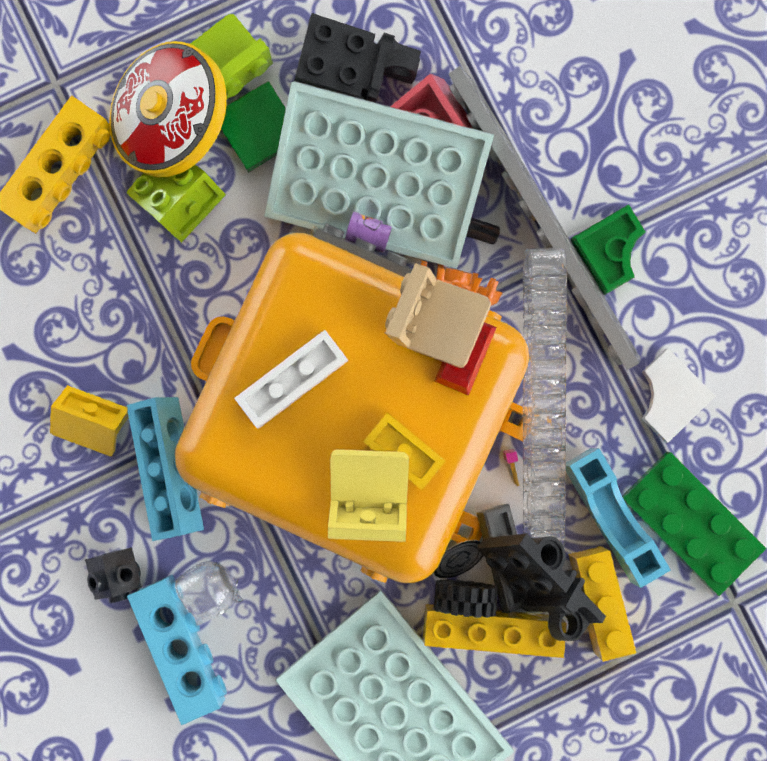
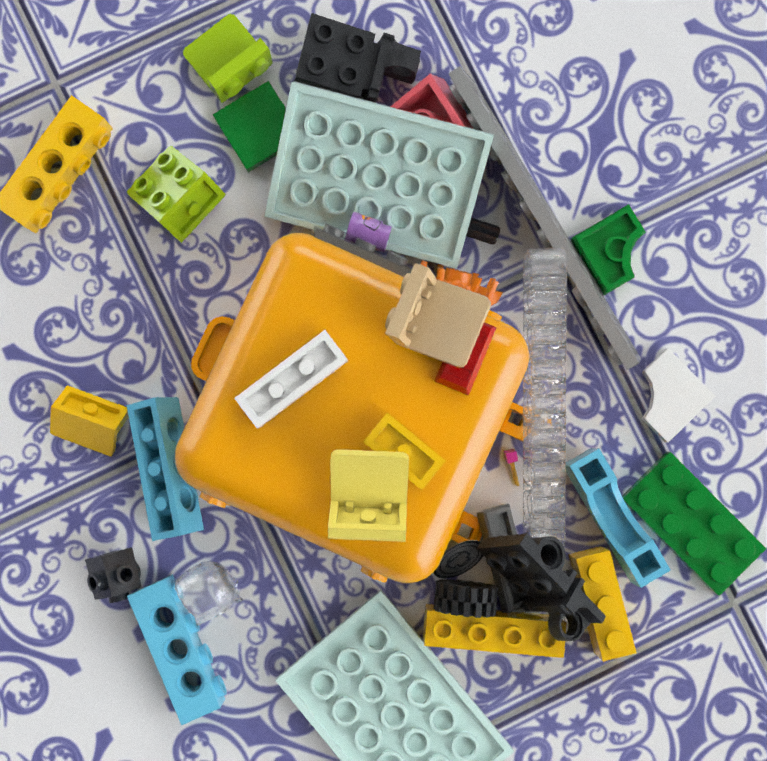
dish [109,41,227,177] -> none

